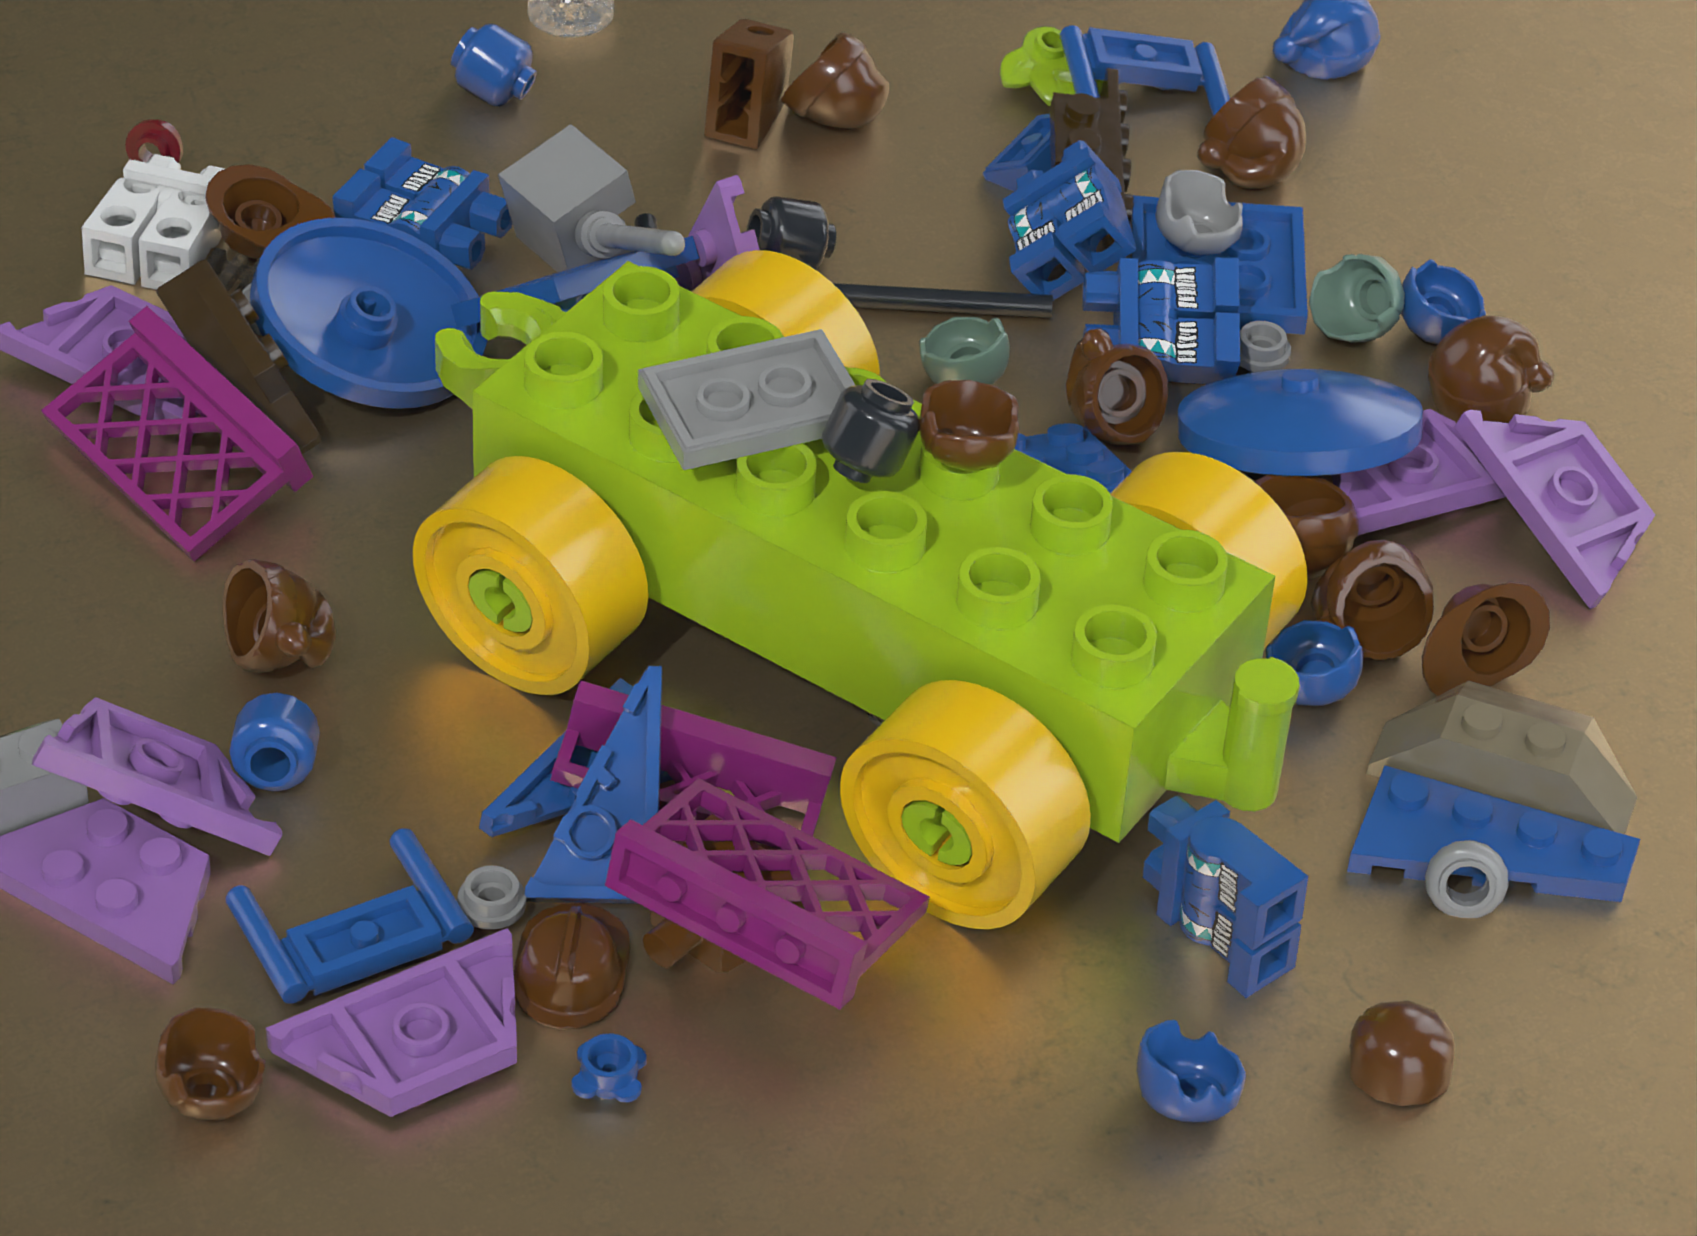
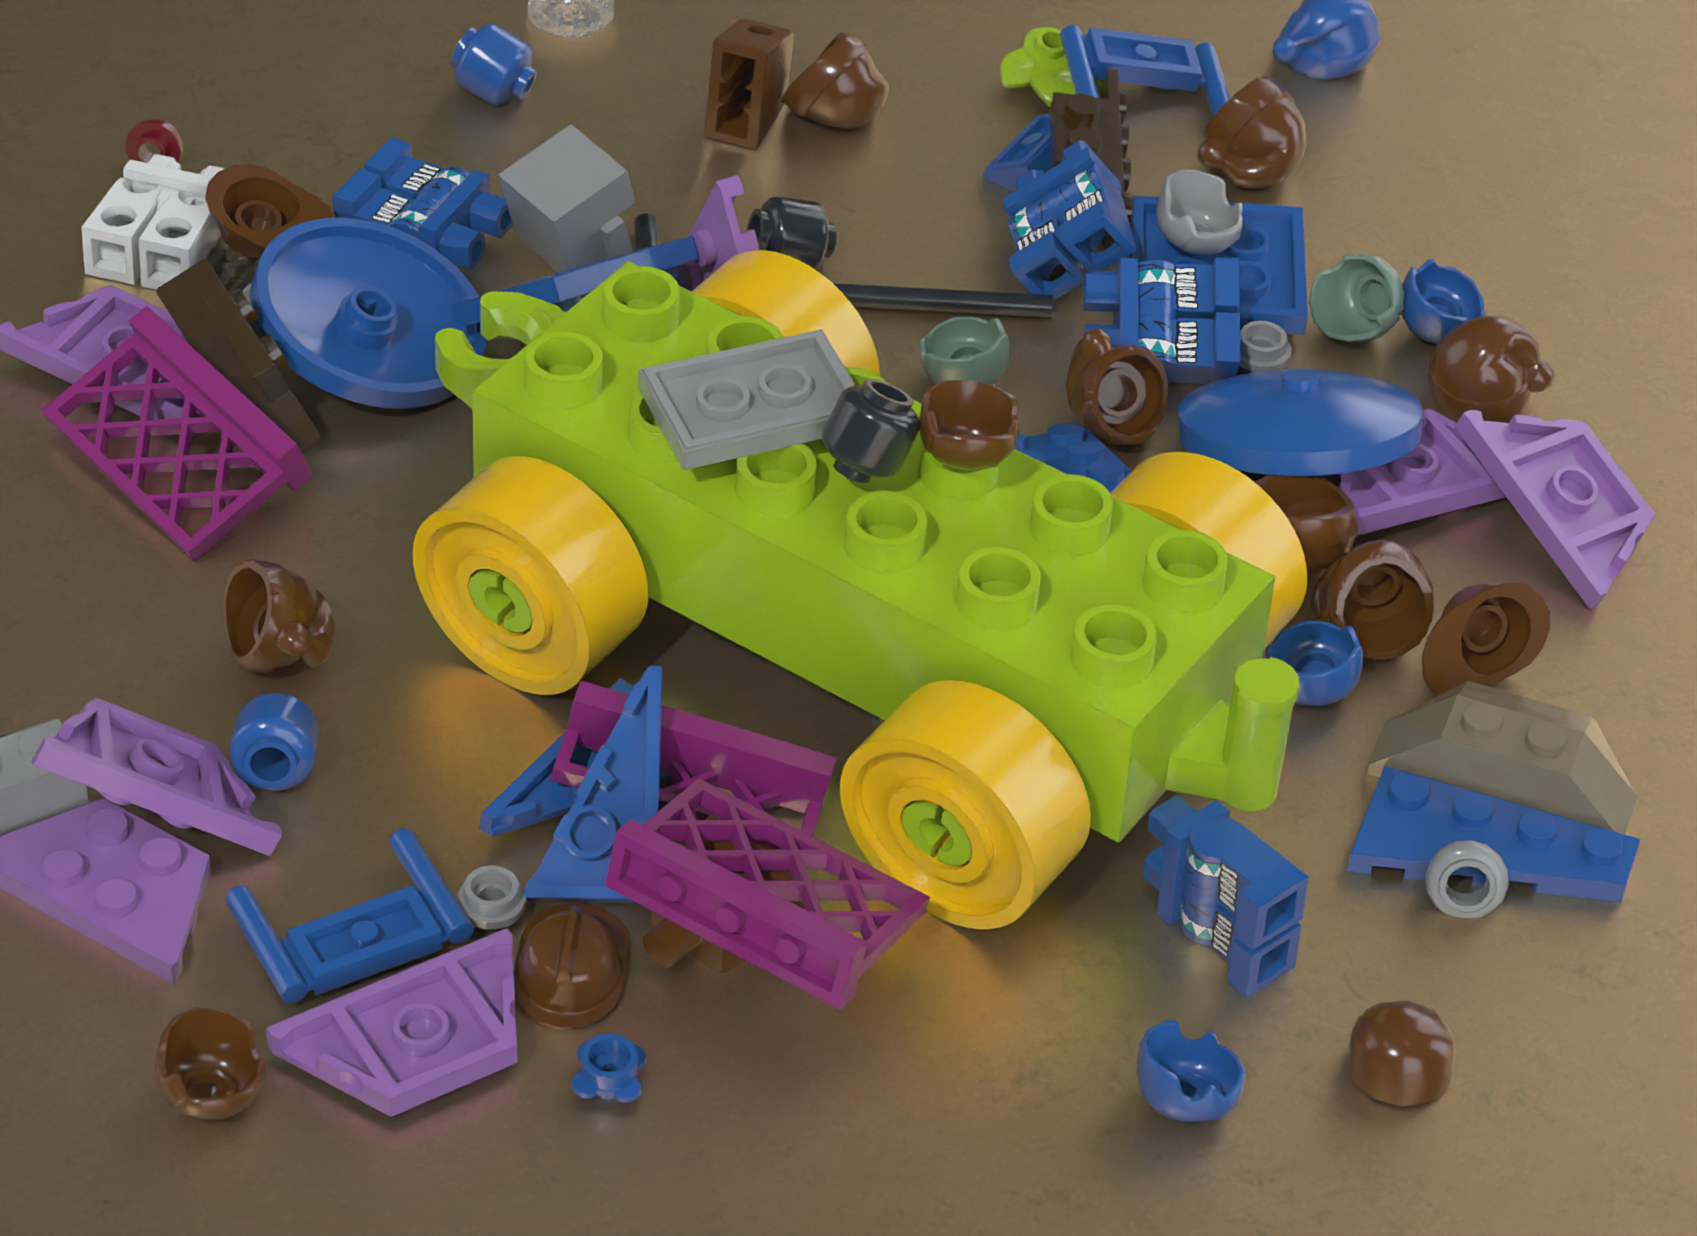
light grey piece [575,210,685,258] -> none

